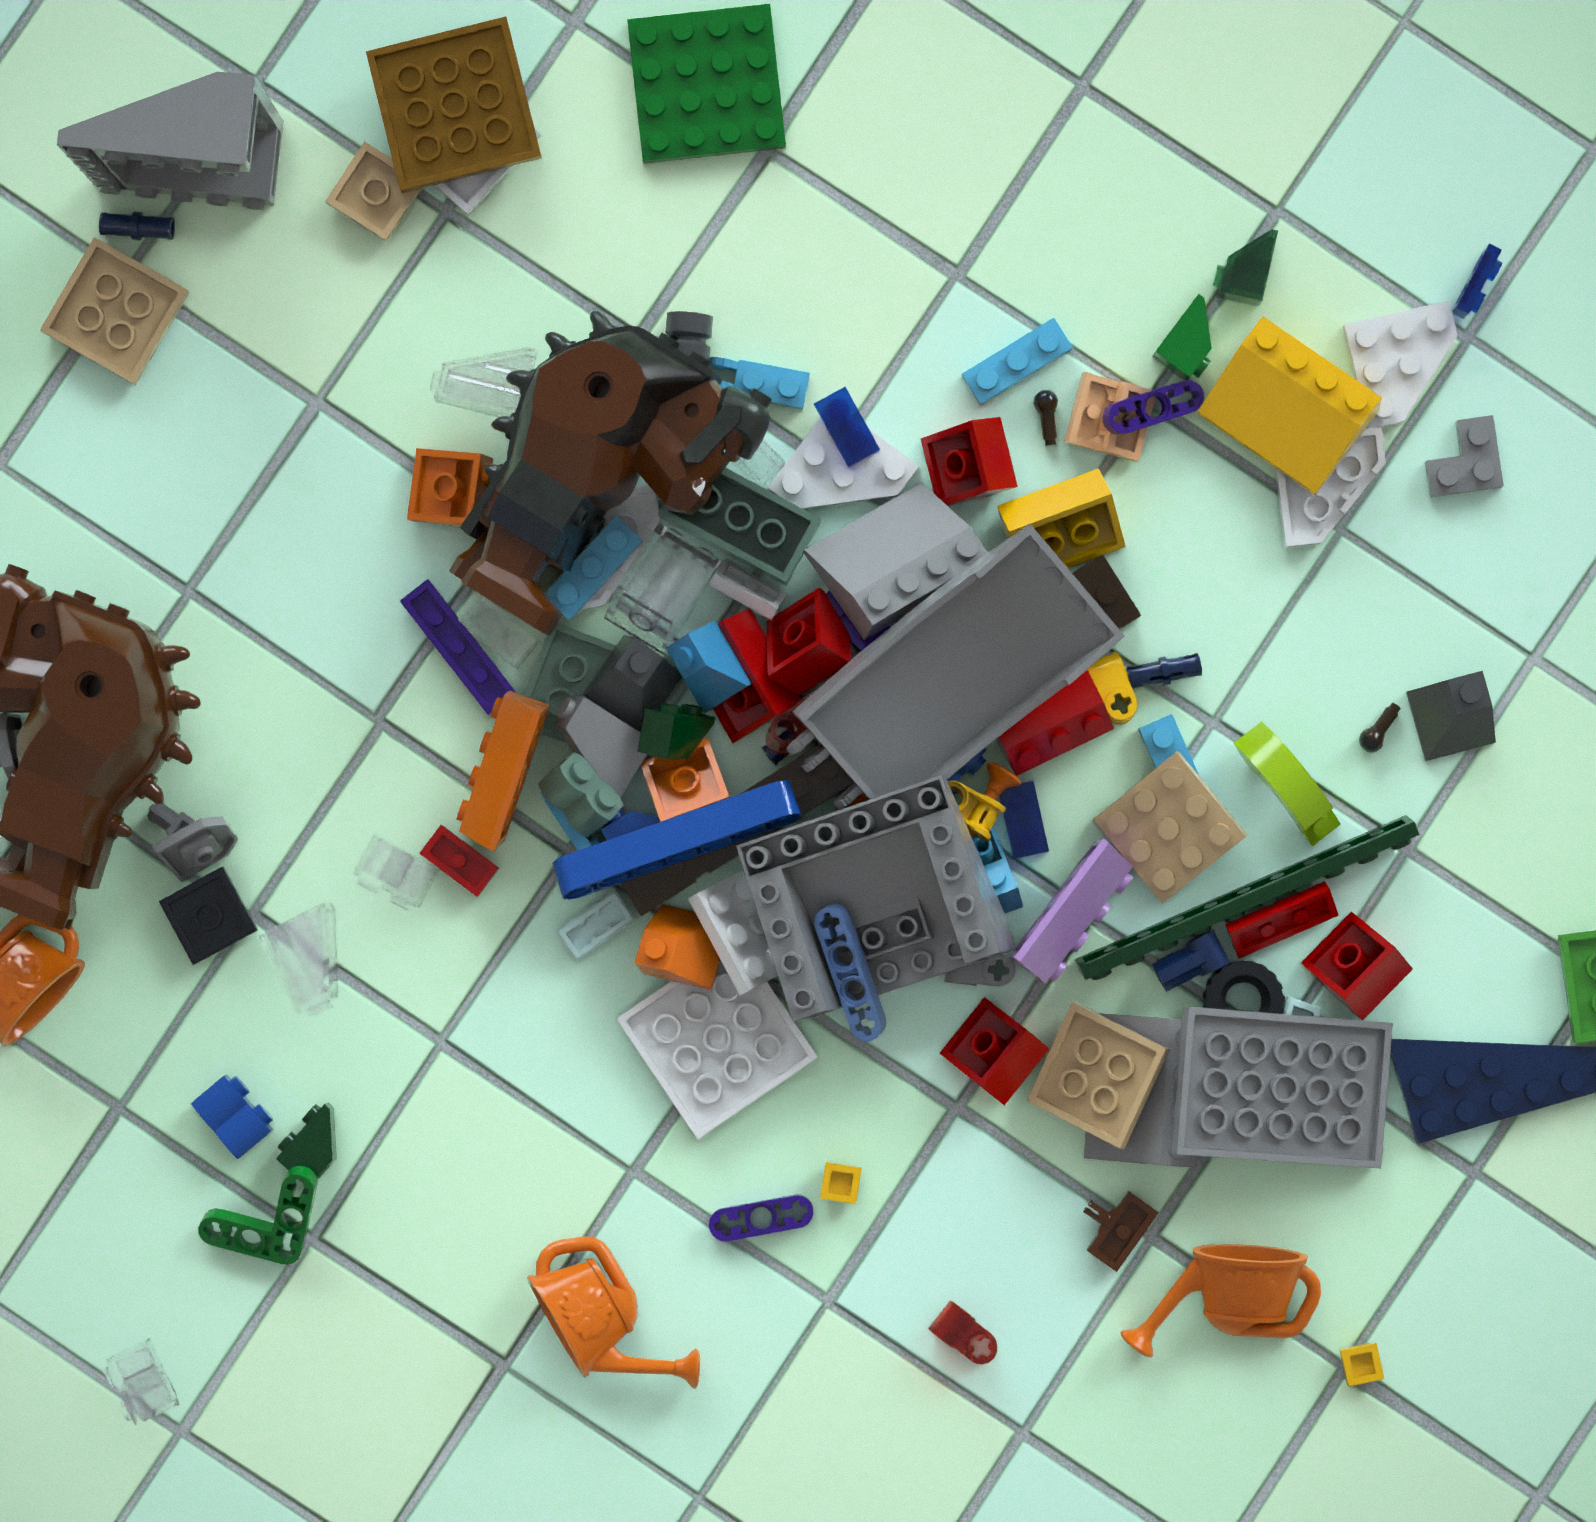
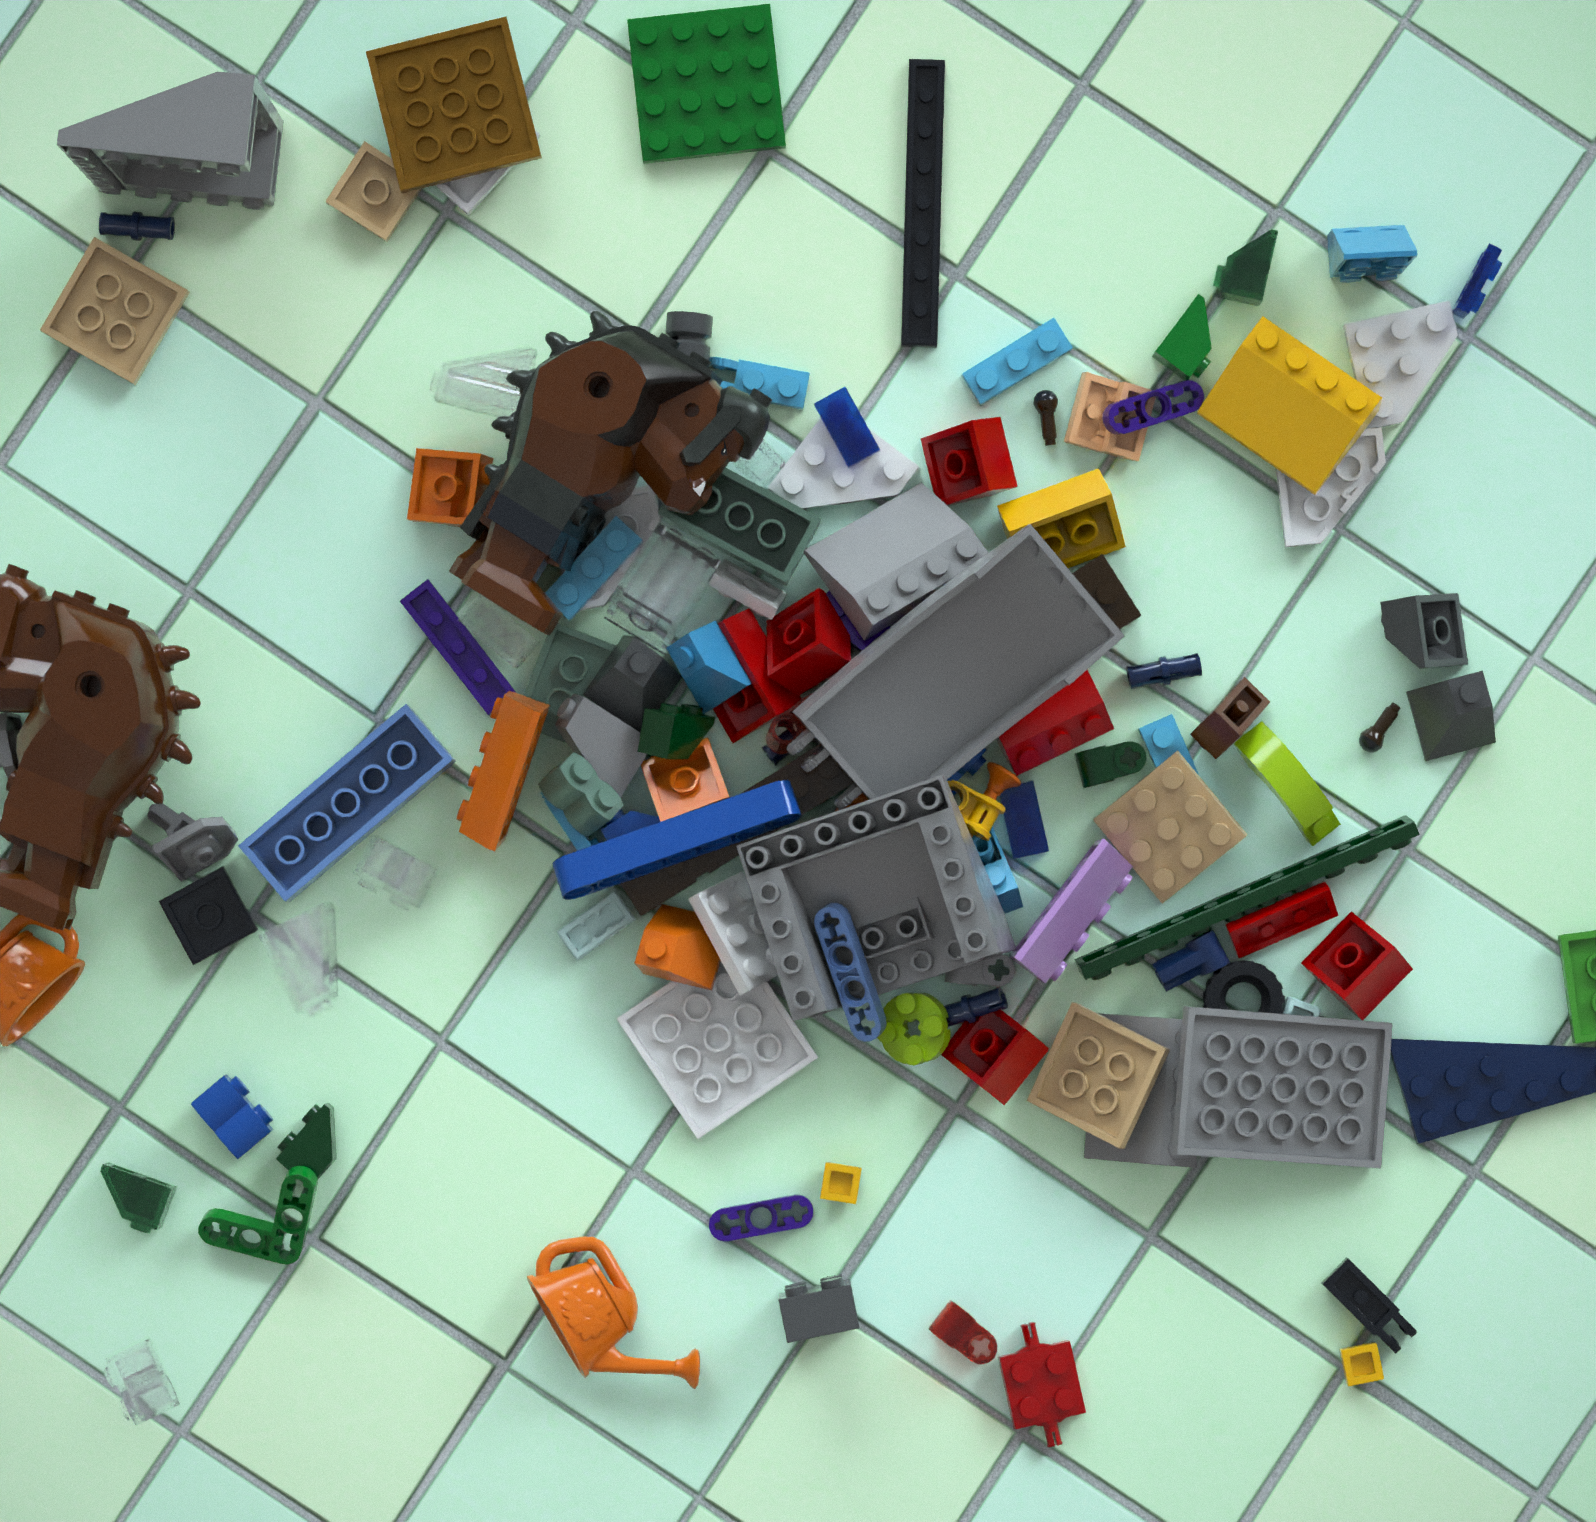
red plate [419,825,500,897] -> none
reddish brown plate [1083,1191,1159,1272] -> none
yellow piece [1087,651,1138,725] -> none
orange piece [1120,1244,1321,1358] -> none
light grey plate [1425,415,1504,498] -> none
none -> clear green slope [100,1162,177,1233]
none -> medium blue brick [238,704,457,902]
none -> dark grey brick [778,1274,860,1343]
none -> lime plate [877,992,951,1066]
none -> black tile [901,59,945,348]
none -> dark blue pin [944,986,1008,1027]
none -> red plate [998,1322,1086,1447]
none -> dark green piece [1074,741,1147,788]
none -> reddish brown slope [1190,677,1270,759]
none -> black hinge [1321,1257,1417,1354]
none -> dark azure slope [1327,225,1418,283]
none -> dark grey slope [1380,593,1468,669]

